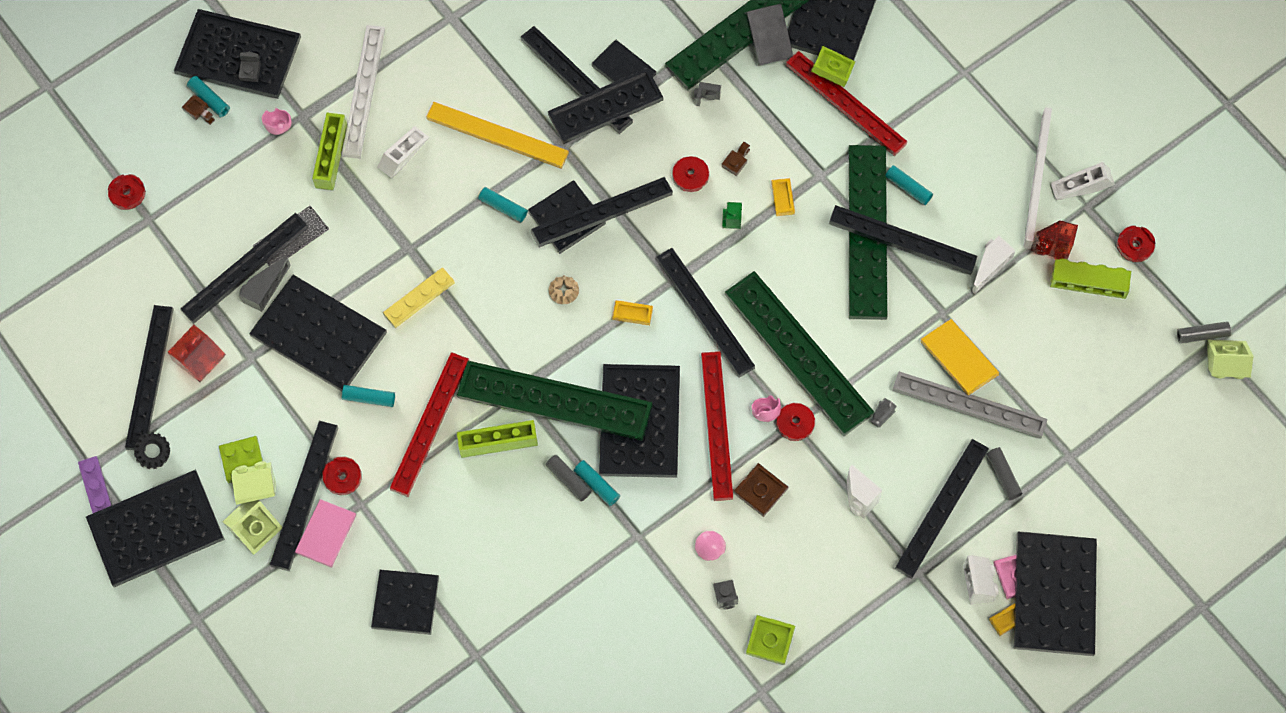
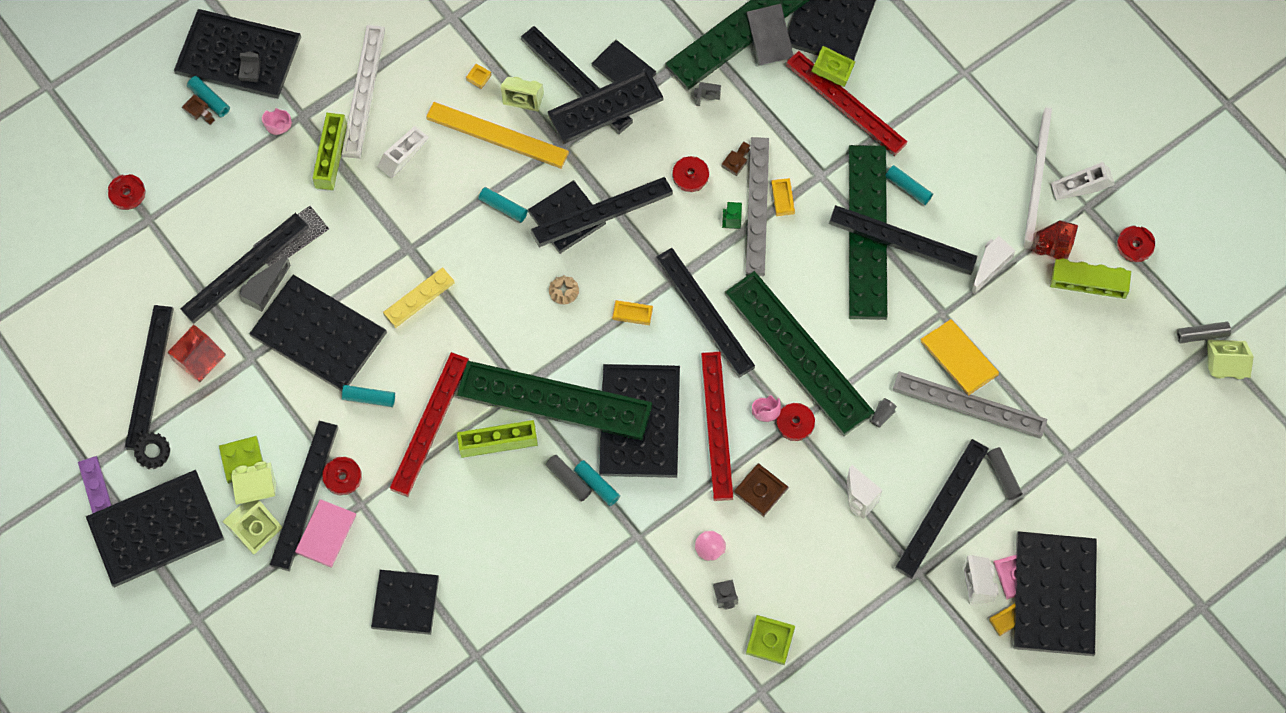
none -> yellow plate [466,64,492,89]
none -> yellowish green slope [501,77,544,112]
none -> light grey plate [746,137,769,276]

